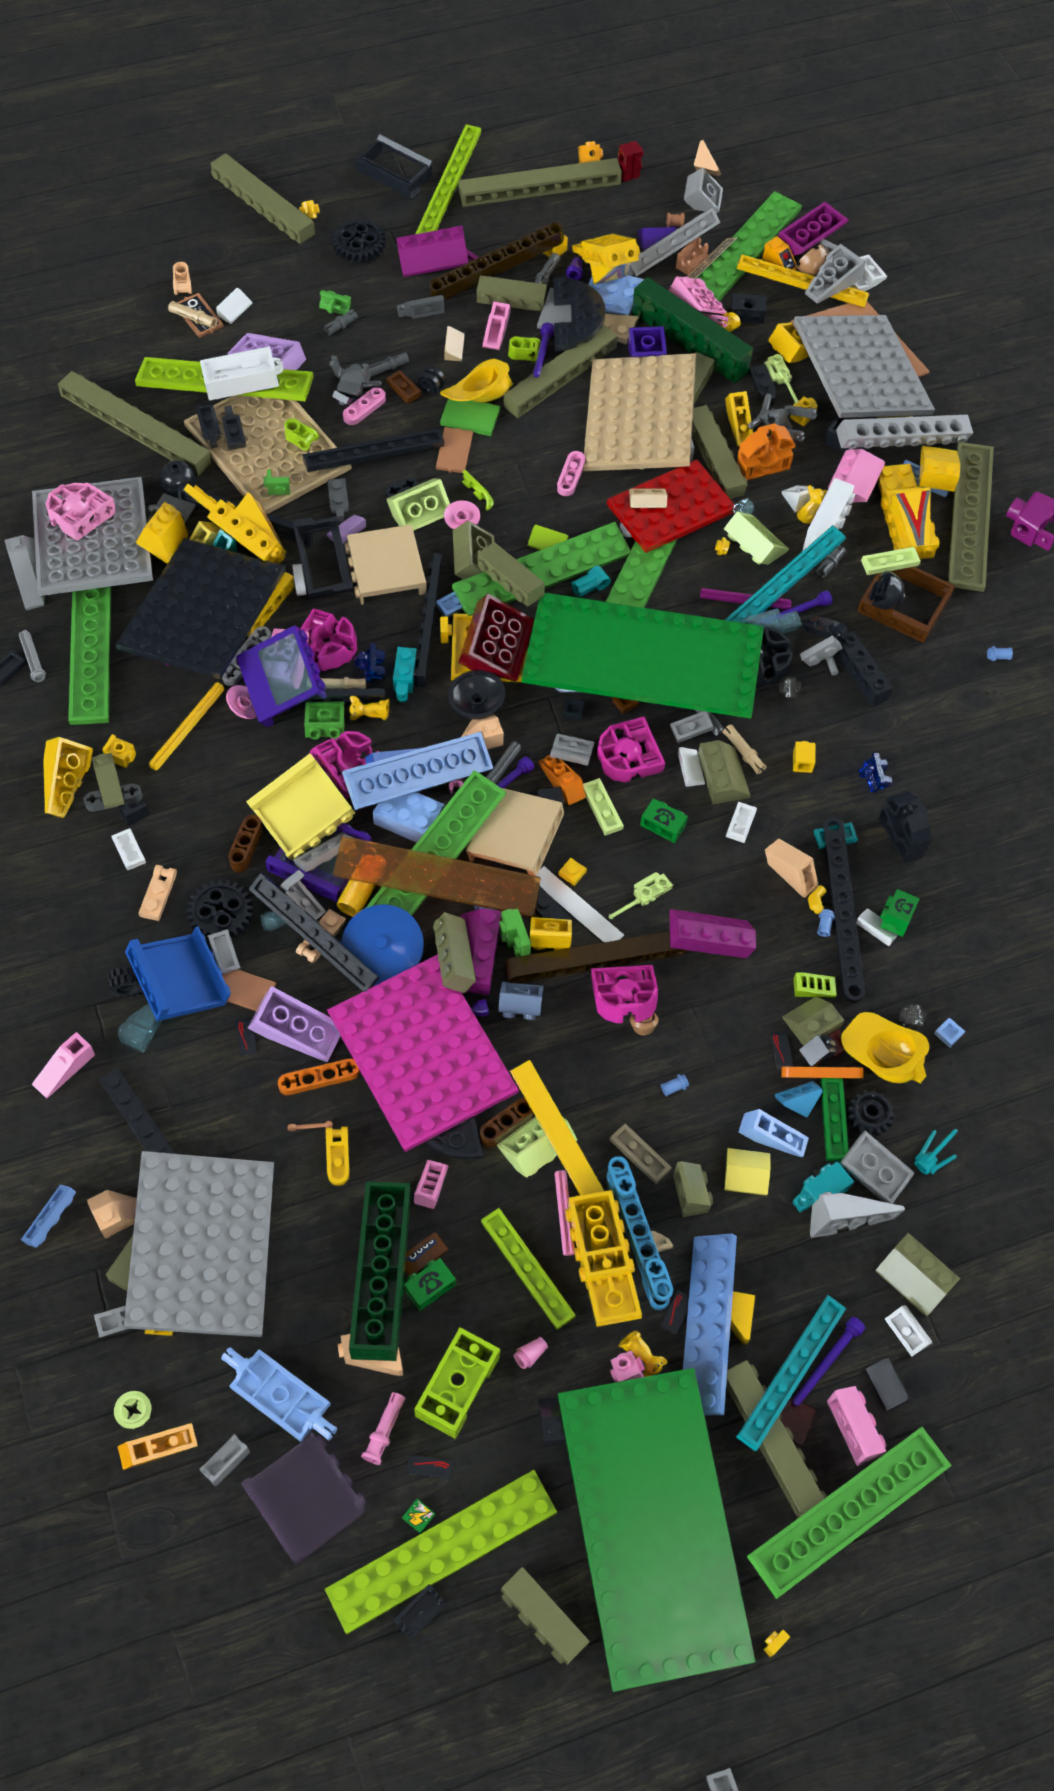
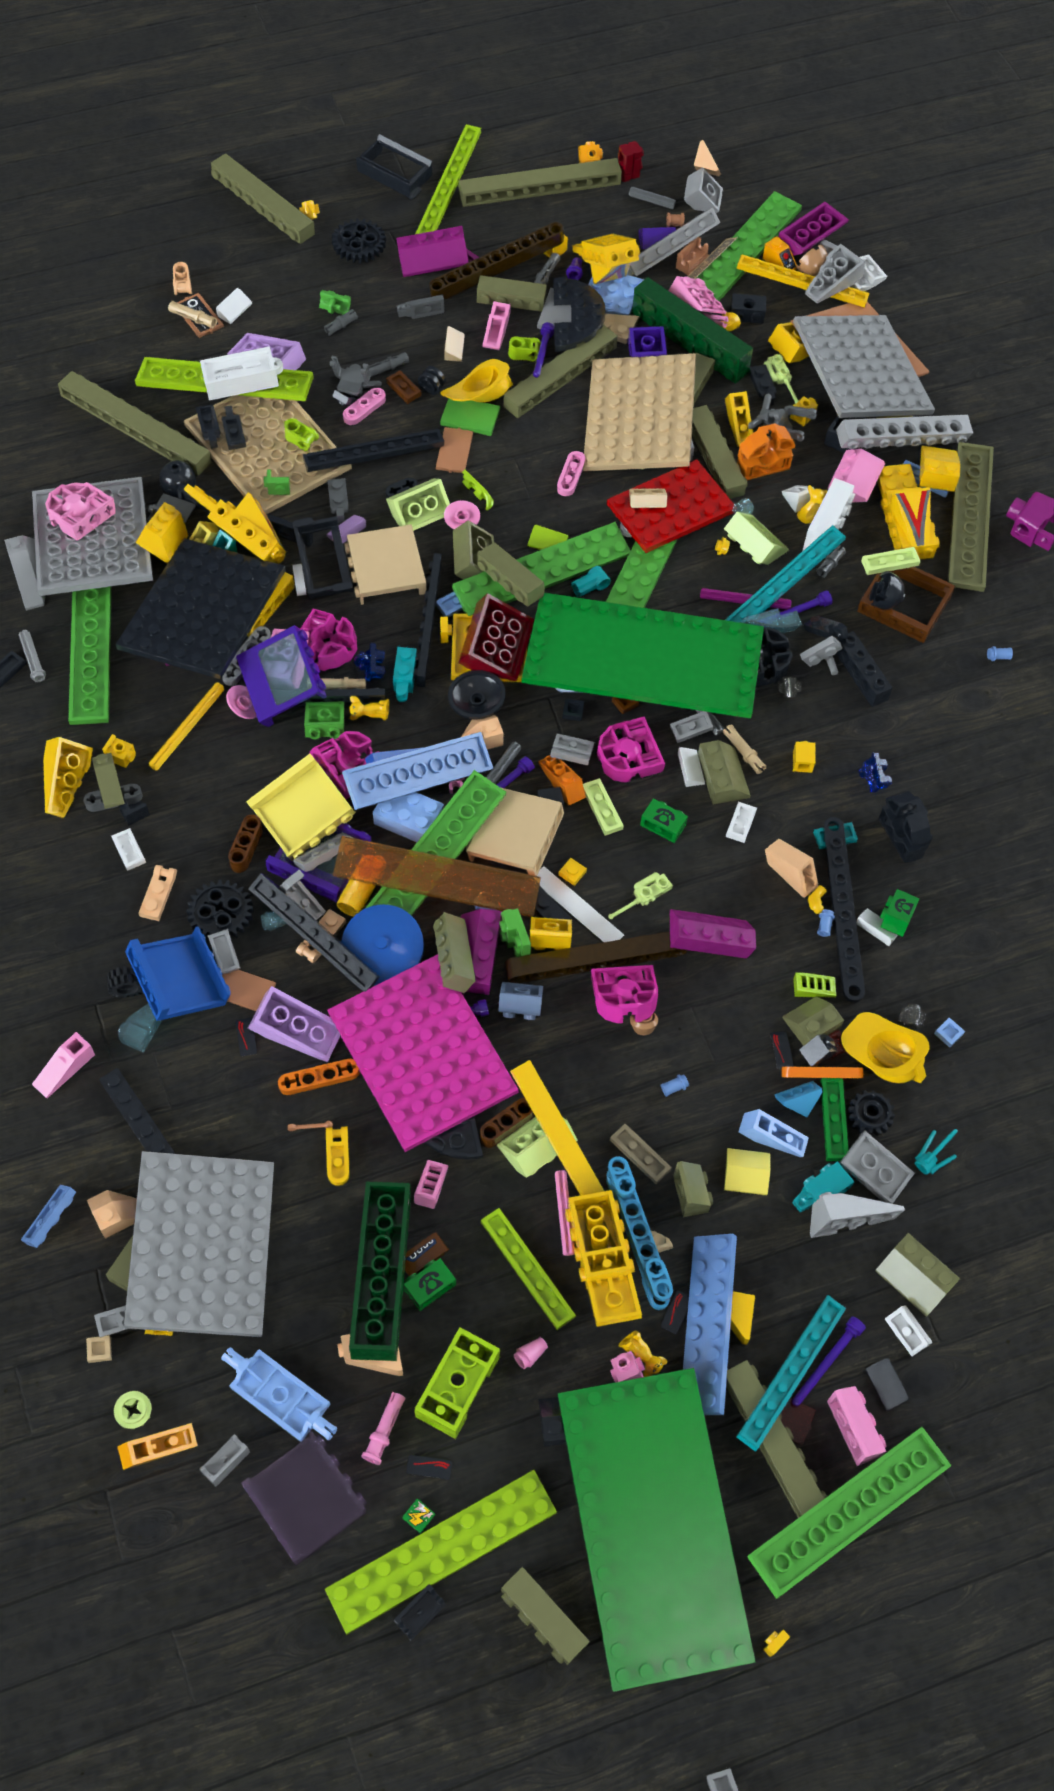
none -> tan plate [87,1335,112,1363]
none -> dark grey axle [629,187,676,209]

